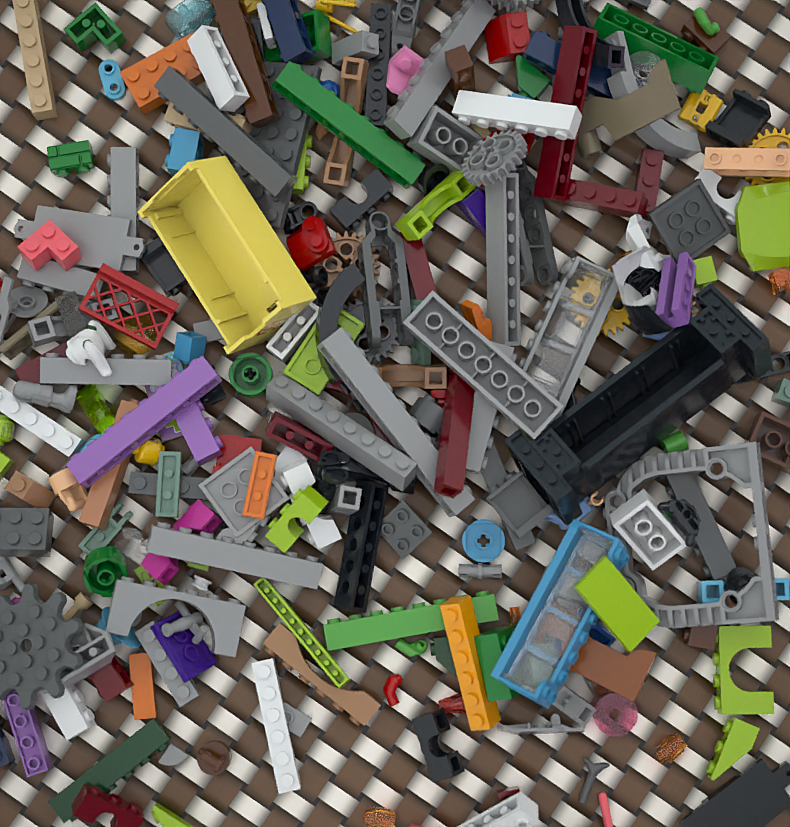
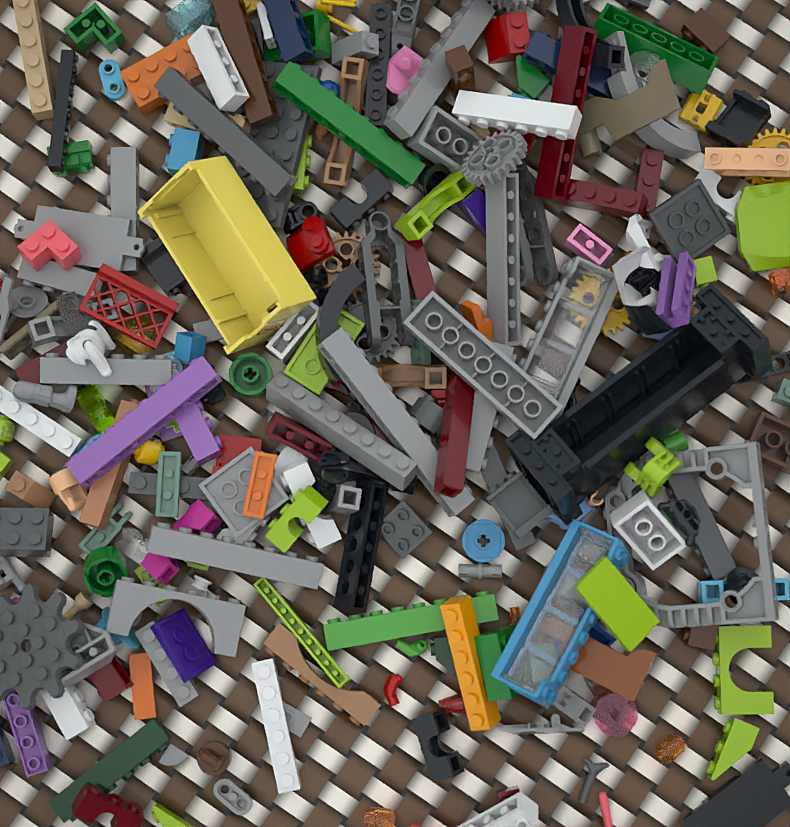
light grey piece [162,600,208,644] -> none
bright green arm [693,7,720,36] -> none
none -> black piece [48,49,79,172]
none -> light grey plate [213,778,253,815]
none -> bright pink brick [564,224,613,267]
none -> lime piece [623,436,684,497]

